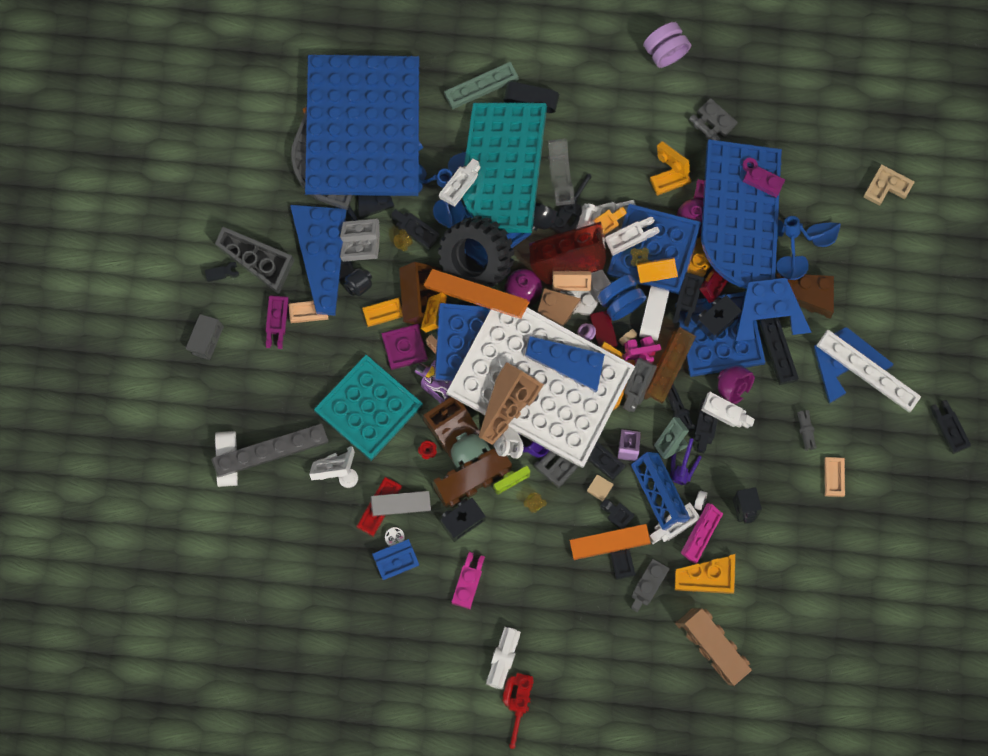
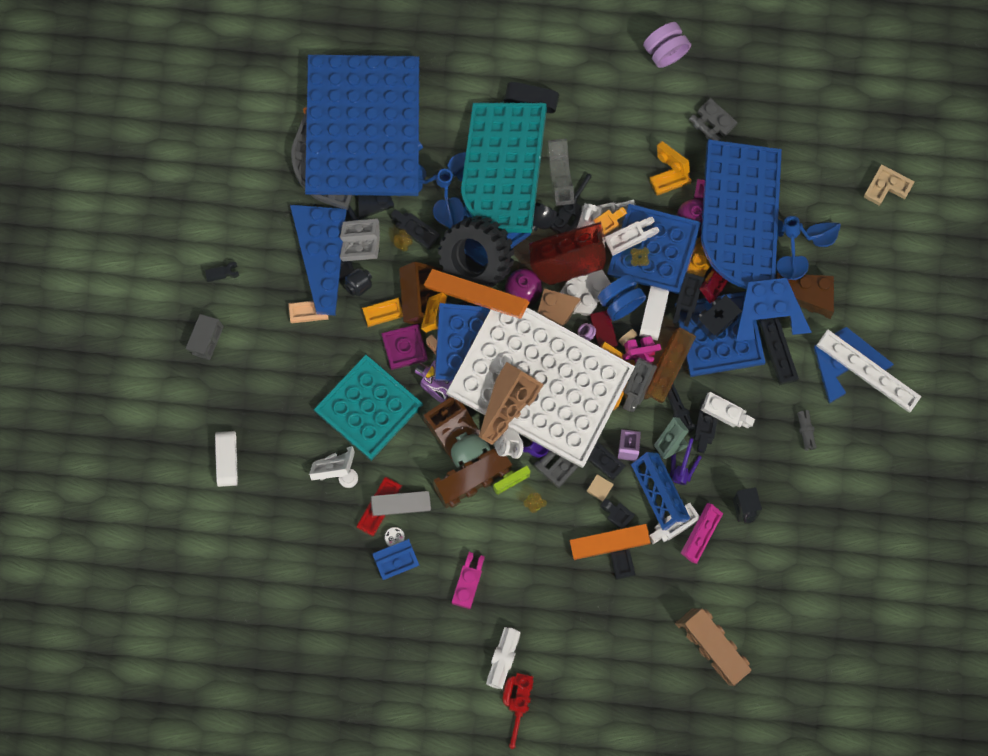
flat silver plate [212,424,328,478] -> none
dark grey wedge [215,227,295,294] -> none
magenta hinge [266,296,289,349] -> none
red plate [418,441,437,459] -> none
white hinge [439,159,481,206] -> none
black brick [440,498,486,542] -> none
sand green plate [444,62,519,110] -> none
blue wing [525,336,605,392] -> none
light nougat tile [553,271,591,291] -> none
dark grey hinge [631,559,670,613] -> none
light orange tile [637,257,678,283] -> none
light orange wing [675,554,735,594] -> none
white tile [694,490,707,511] -> none
magenta cylinder [718,365,755,404] -> none
magenta hinge [742,158,785,198] -> none
light nougat tile [824,457,845,497] -> none
black hinge [931,400,971,454] -> none

